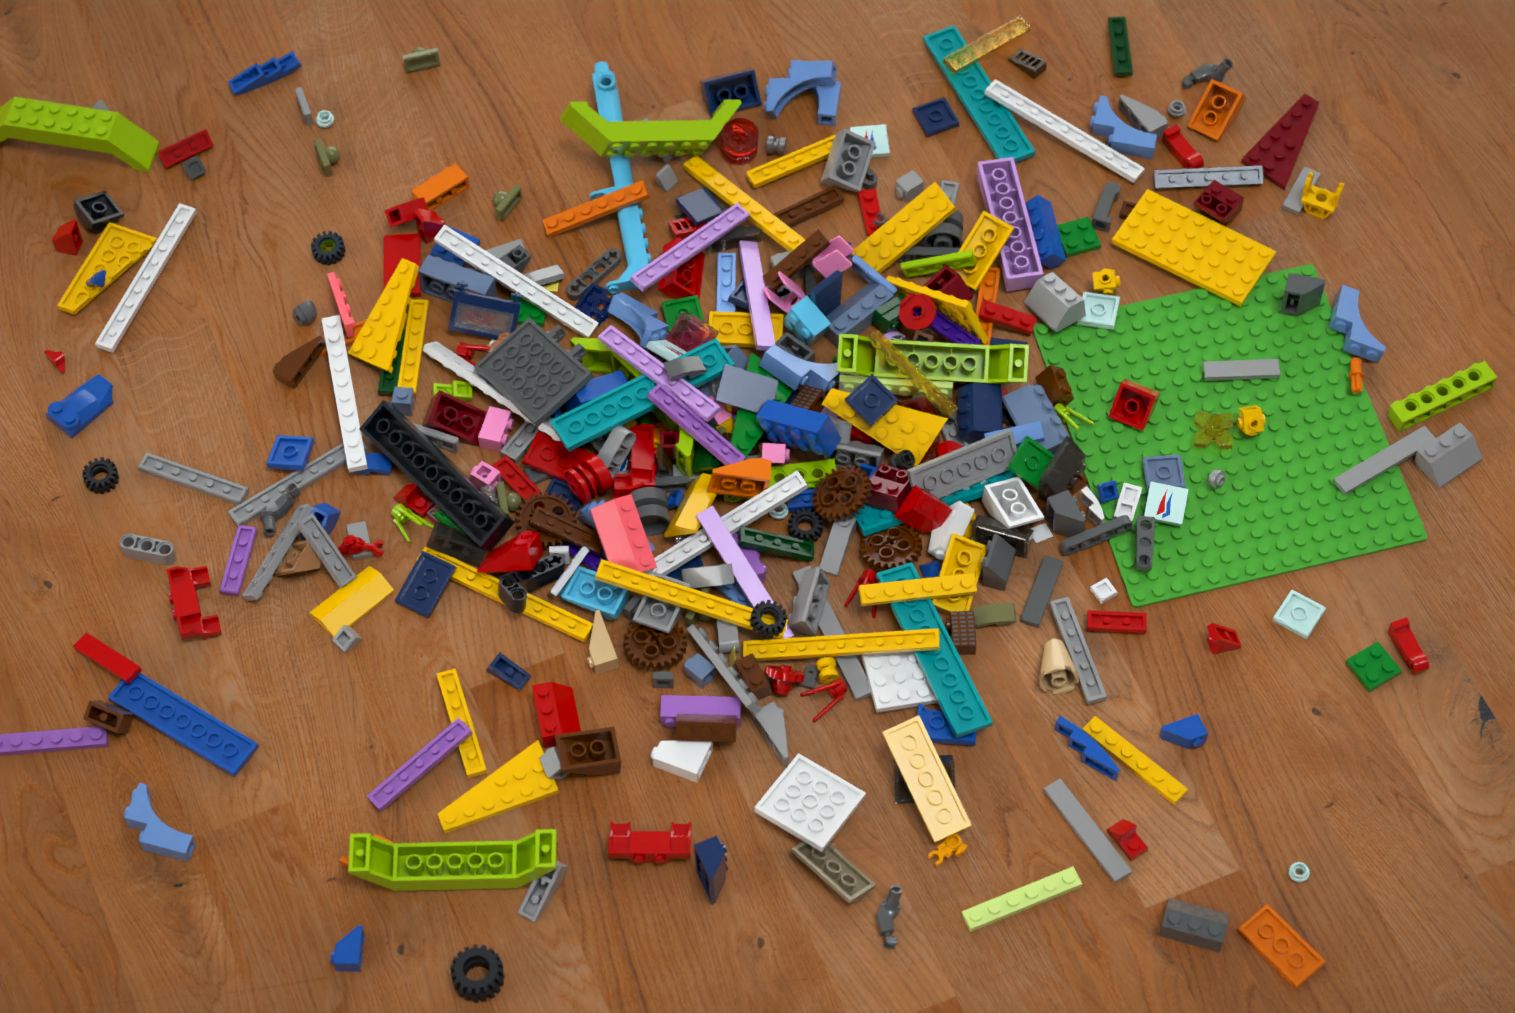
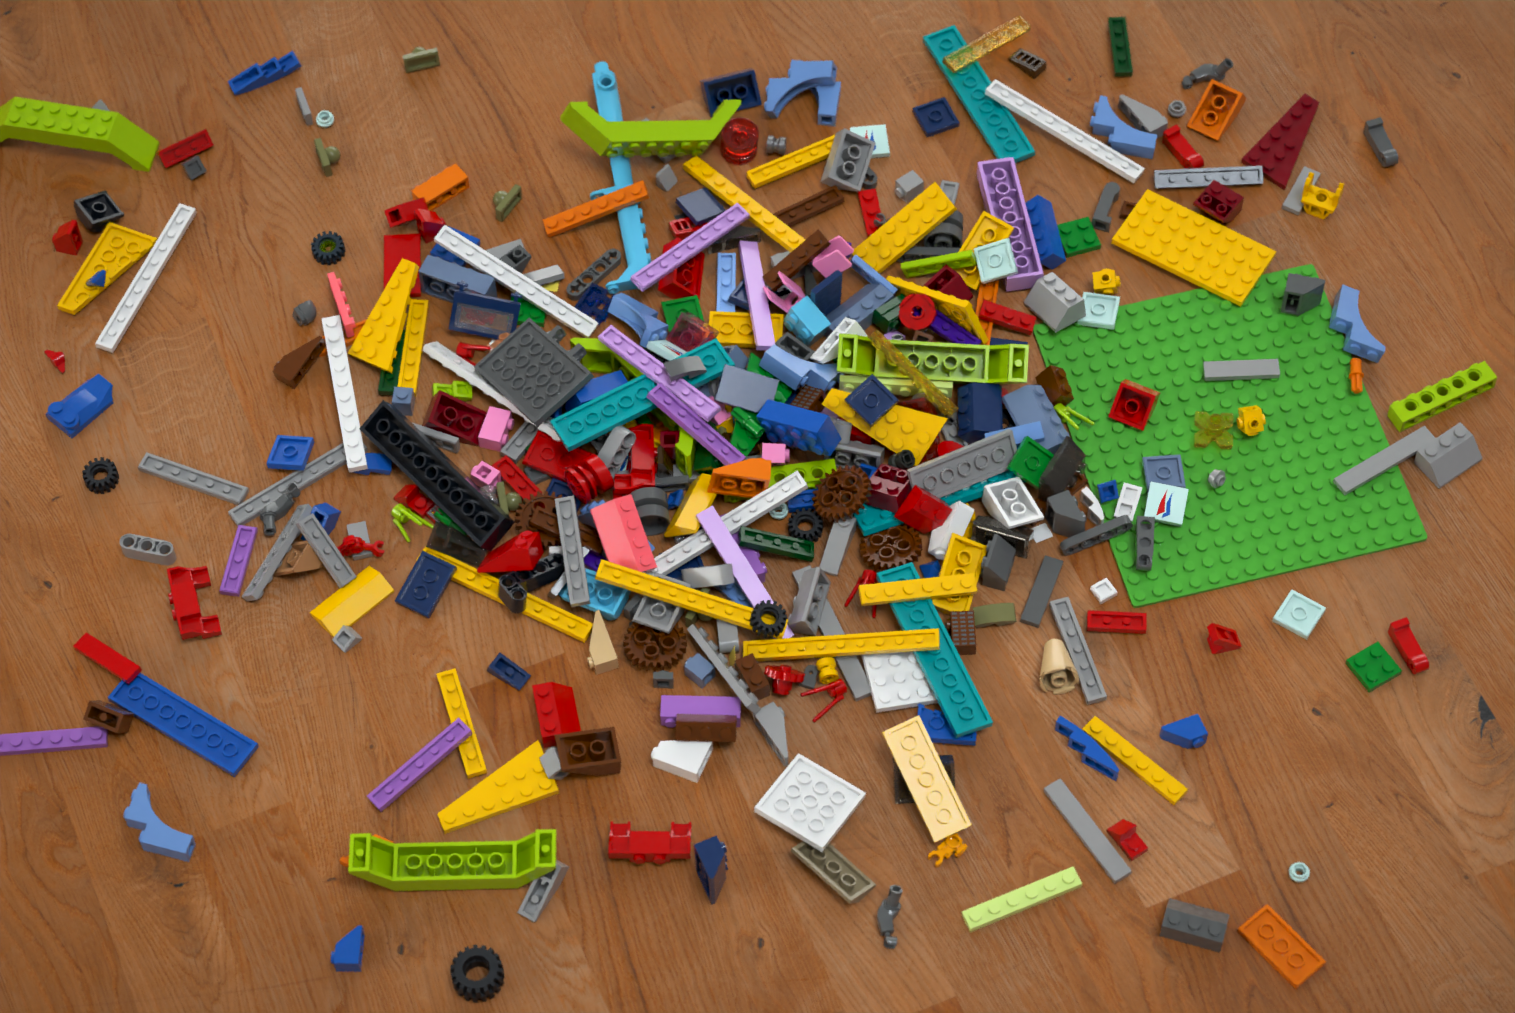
none -> light grey plate [555,495,591,607]
none -> green axle [731,407,765,438]
none -> white slope [810,317,868,364]
none -> light aqua tile [974,238,1018,284]
none -> dark grey leg [1363,117,1399,167]

